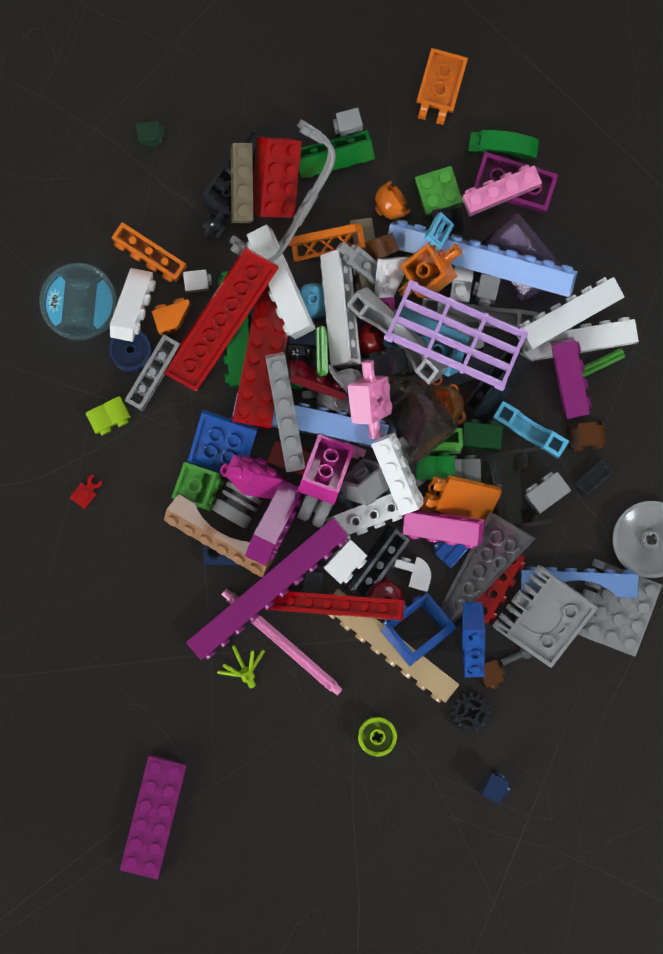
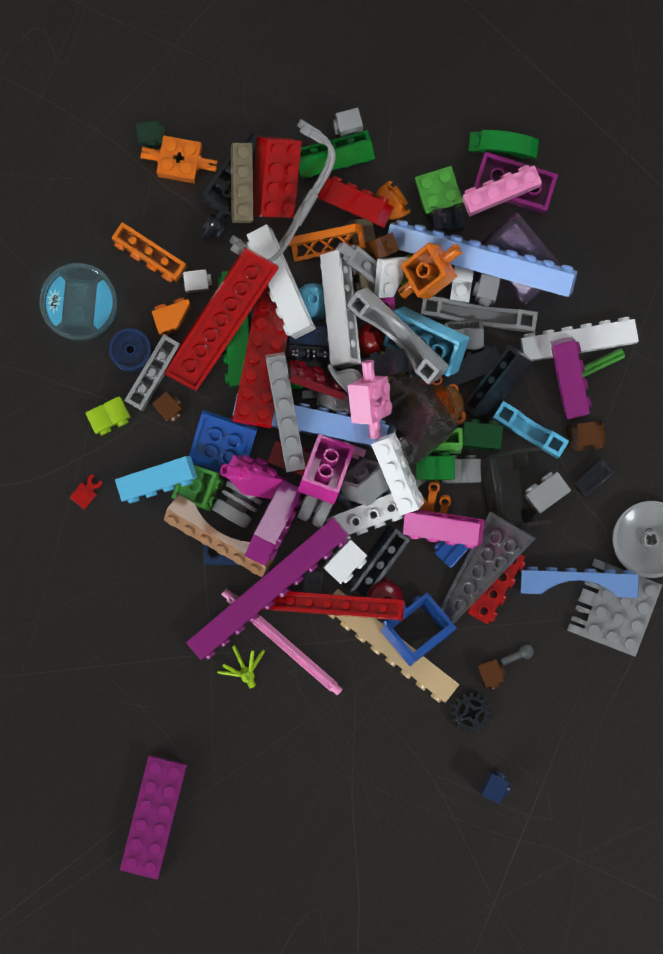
white brick [110,268,156,342] -> none
bright green axle [315,326,328,377] -> none
lime brick [358,717,397,757] -> none
lavender door [384,279,528,391] -> none
white brick [394,557,431,592] -> none
orange tile [416,48,468,125] -> none
medium azure tile [424,212,454,251] -> none
orange tile [424,475,502,520] -> none
blue window [462,602,485,677] -> none
light grey hinge [492,565,598,668] -> none
white brick [517,277,624,352] -> none
none -> medium azure brick [115,456,197,504]
none -> orange brick [141,136,218,184]
none -> reddish brown brick [152,391,183,422]
none -> red brick [317,176,394,228]

